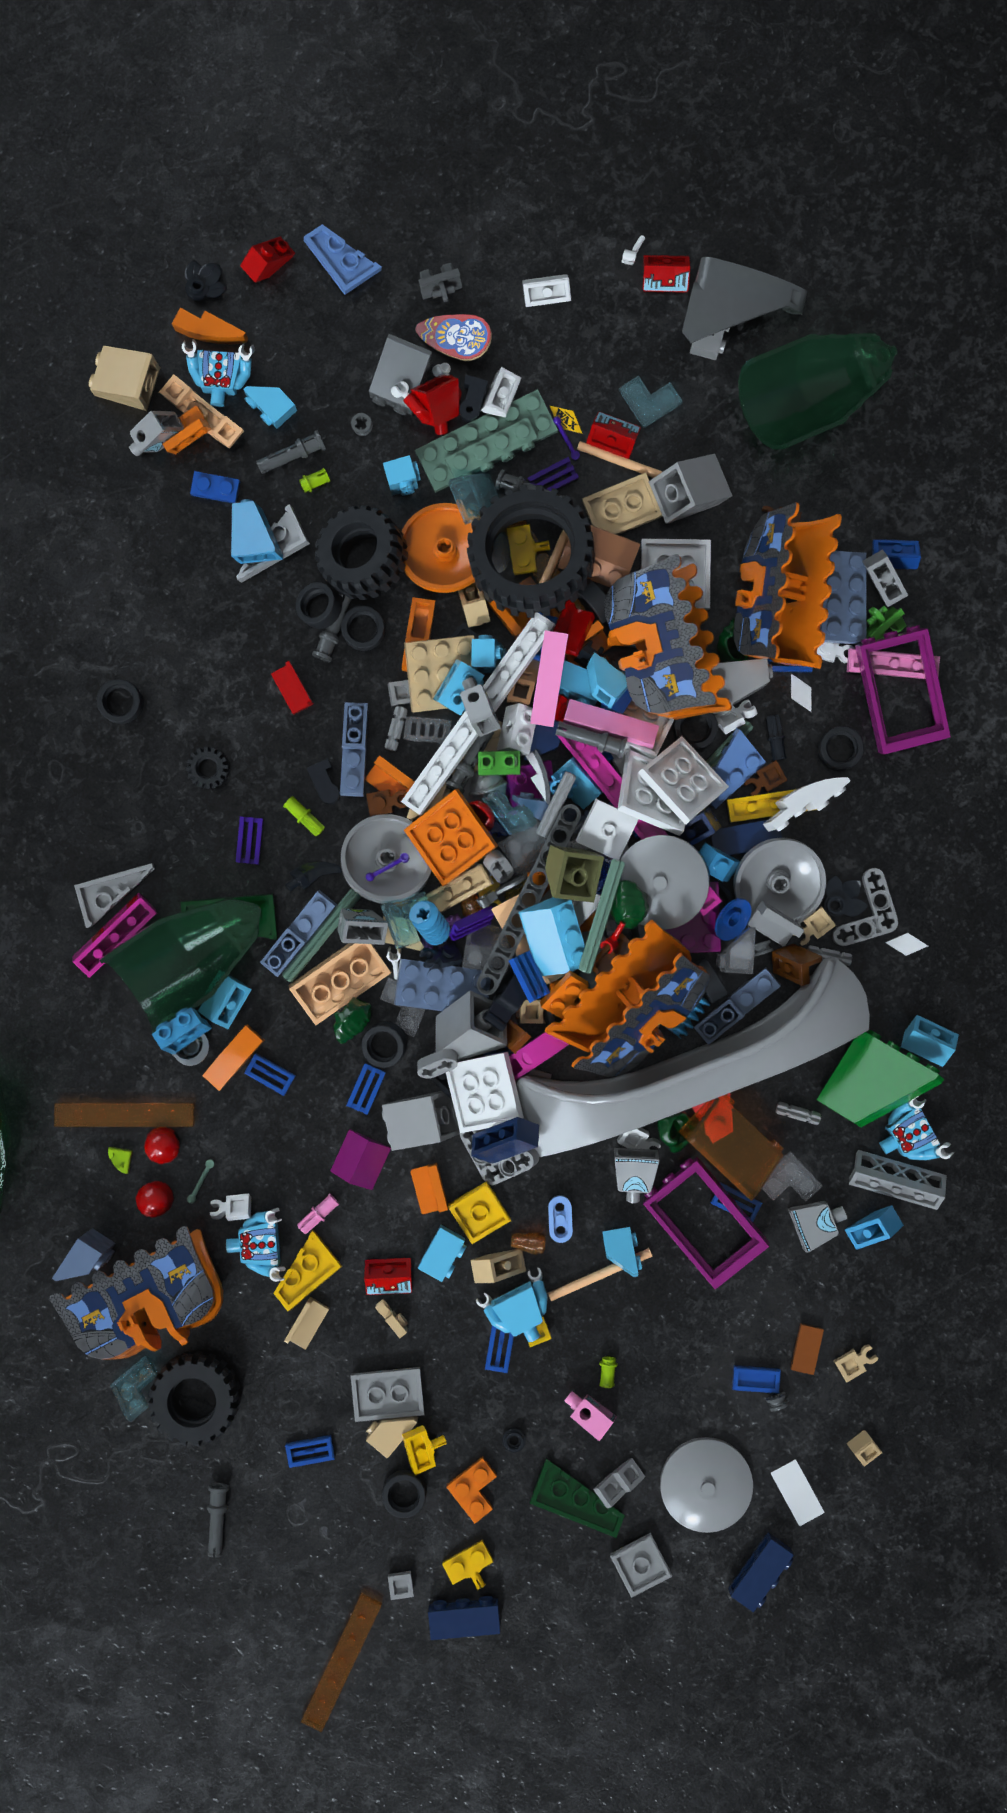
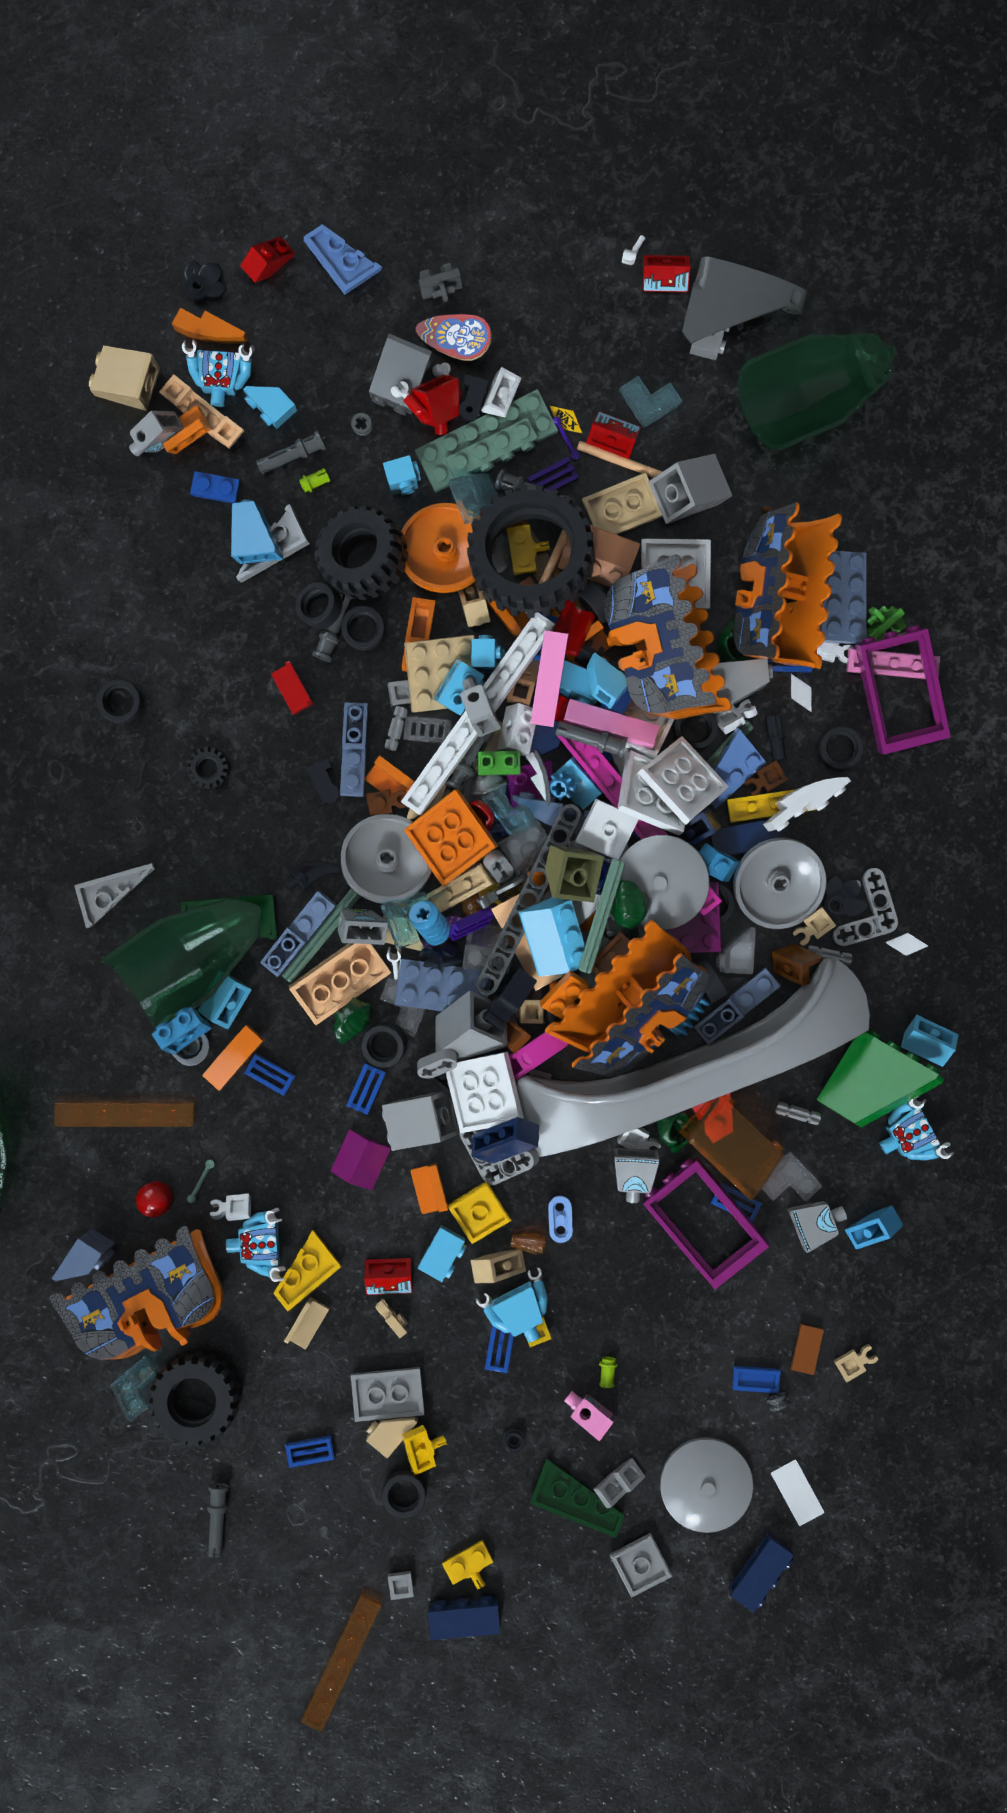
dark pink brick [72,893,157,978] -> none
lime tile [108,1147,133,1174] -> none
red hair [144,1126,180,1164] -> none
dark purple tile [236,817,264,865] -> none
lime axle [283,796,325,836] -> none
bright pink axle [297,1194,339,1234] -> none
dark purple hinge [365,853,410,881] -> none
orange plate [446,1456,497,1524] -> none
blue tile [509,951,550,1003] -> none
white slope [522,274,571,307] -> none
light grey axle [536,771,576,837] -> none
light nougat axle [548,1248,653,1301] -> none
red hand [600,921,626,954] -> none
medium azure slope [603,1227,642,1277] -> none
blue dish [715,898,752,941] -> none
light grey panel [748,901,804,946] -> none
dark grey bush [750,940,774,957] -> none
tan slope [847,1430,882,1467] -> none
light grey fence [849,1150,947,1210] -> none
light grey brick [862,549,908,607] -> none
blue slope [872,540,921,569] -> none

